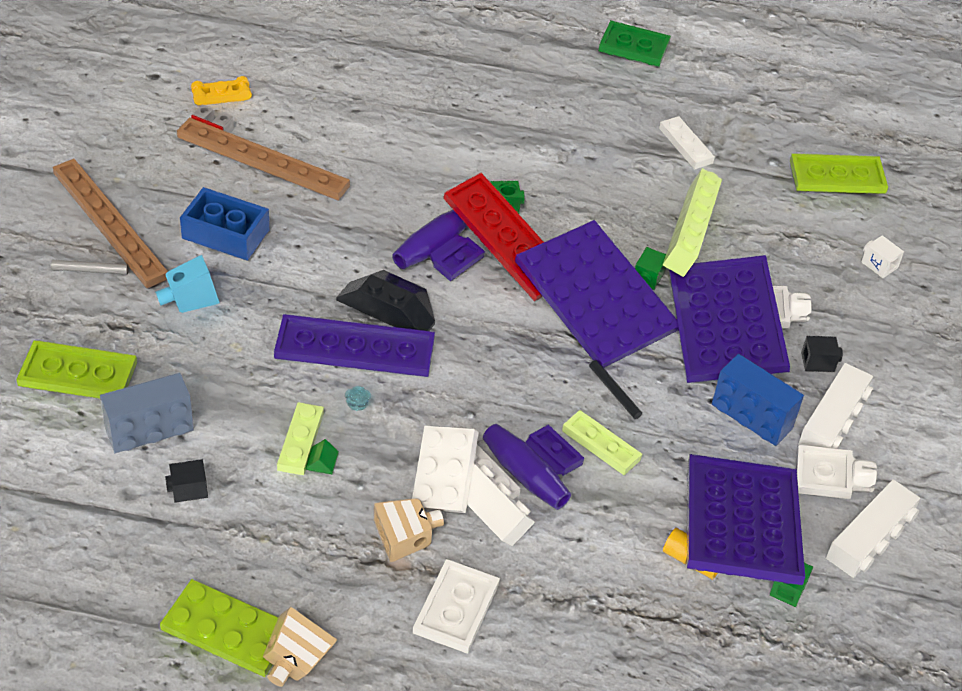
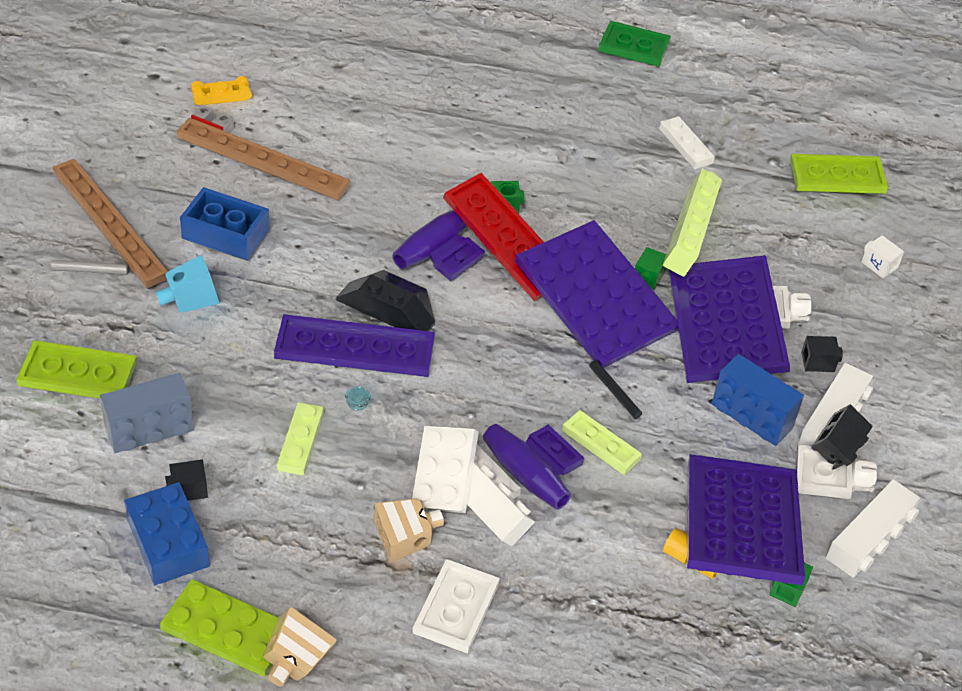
green slope [306,439,339,475] -> none
none -> blue brick [124,482,210,586]
none -> black hinge [811,404,873,470]

